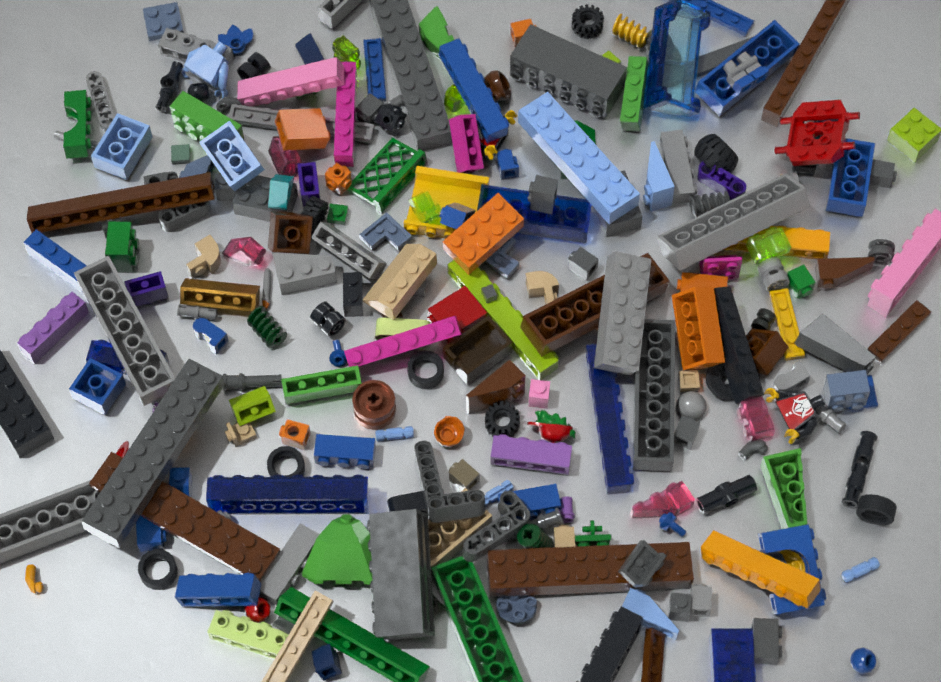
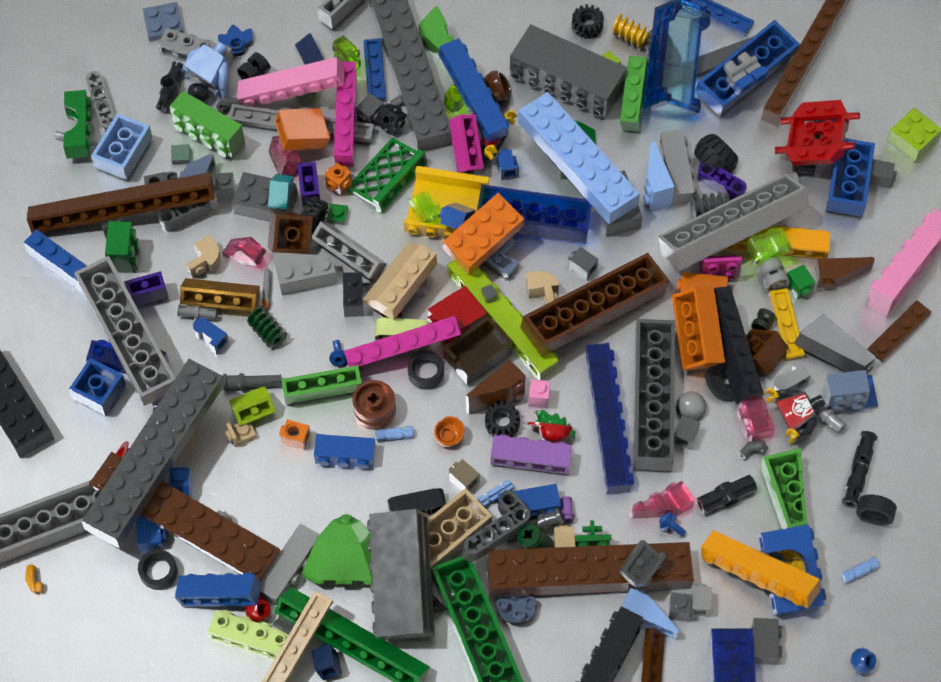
medium lavender brick [17,291,89,364] -> none
light blue brick [199,121,265,191] -> none
clear blue brick [206,475,370,515] -> none
black tyre [267,446,305,486] -> none
black wheel [310,301,346,337] -> none
sand blue plate [359,212,412,250] -> none
dark grey beam [414,441,486,523] -> none
orange brick [510,19,537,47] -> none
dark grey brick [528,175,558,215] -> none
light grey brick [594,251,651,375] -> none
tan plate [678,370,700,392] -> none
dark grey wheel [868,239,895,265] -> none

